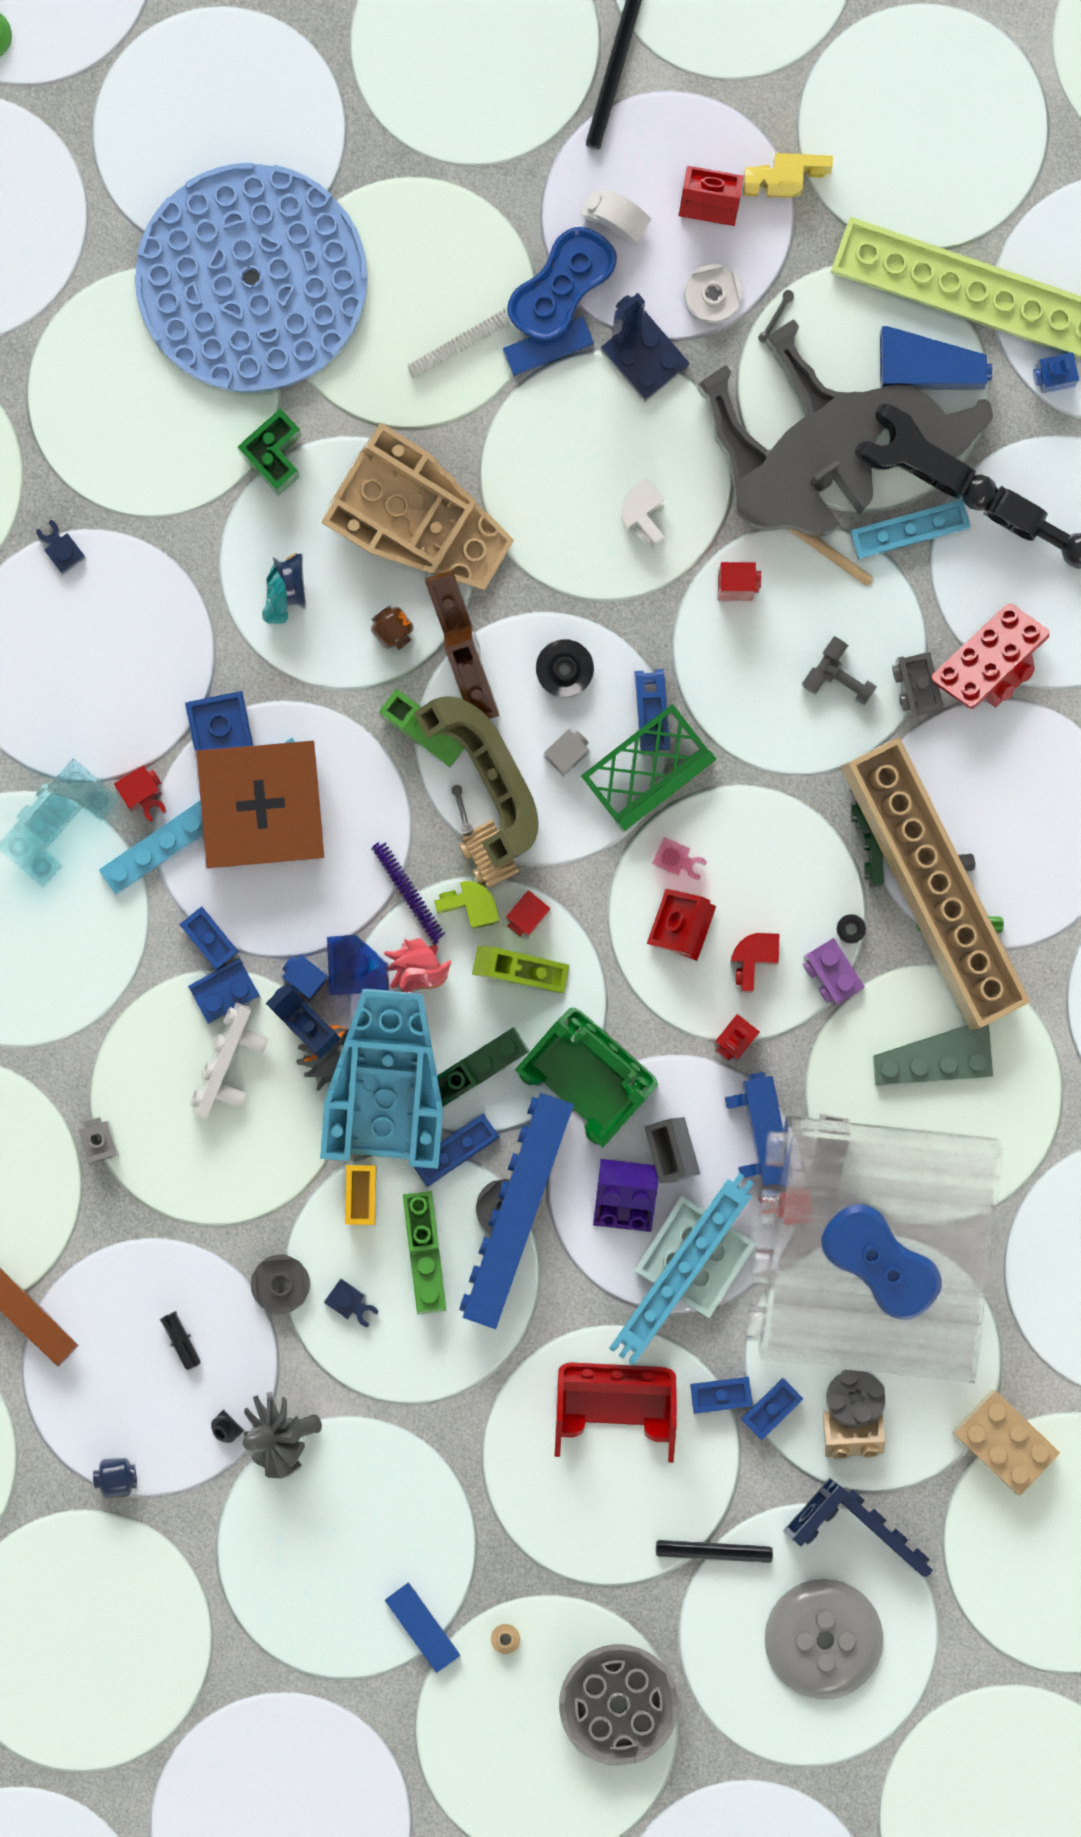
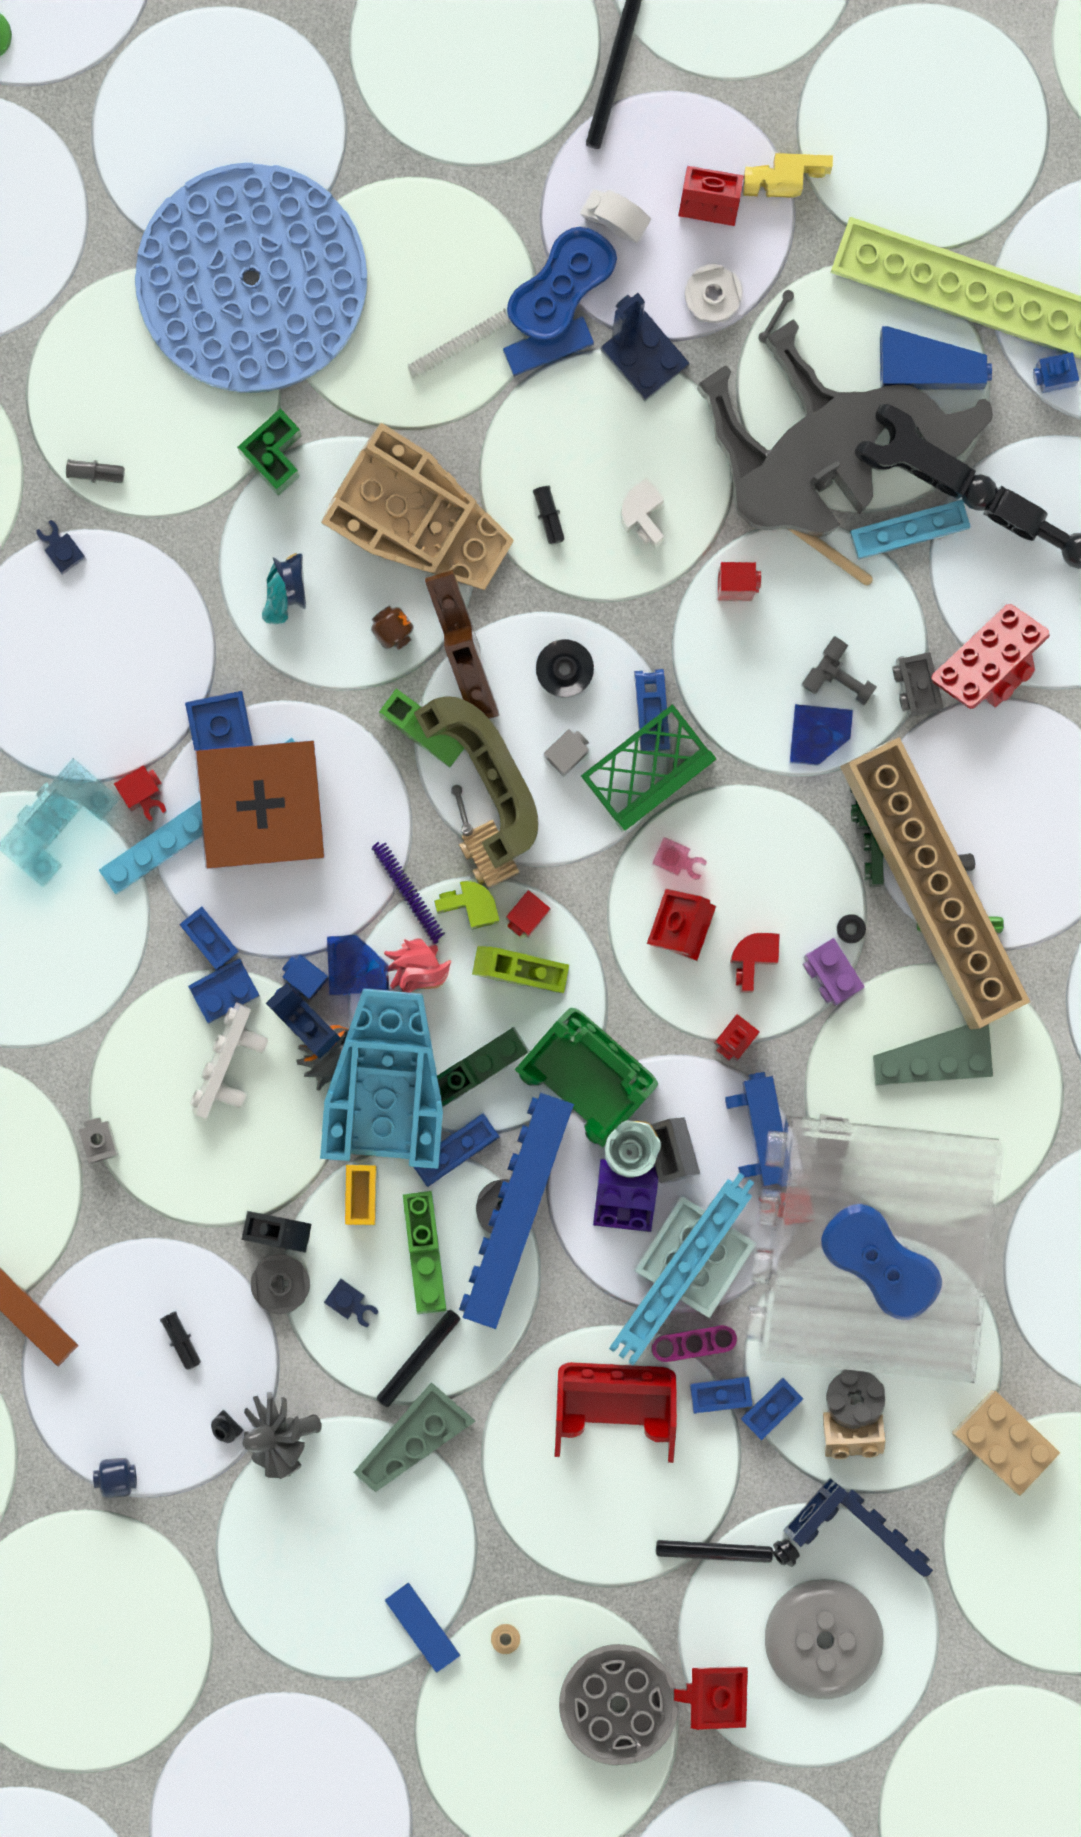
none -> dark grey axle [66,459,125,483]
none -> black slope [241,1211,312,1253]
none -> sand green wing [353,1382,476,1492]
none -> black axle [376,1309,461,1407]
none -> black axle [532,485,564,545]
none -> light aqua helmet [604,1120,661,1178]
none -> magenta beam [651,1325,737,1362]
none -> red bracket [674,1666,748,1730]
none -> black plate [773,1538,800,1567]
none -> clear blue plate [789,704,853,766]

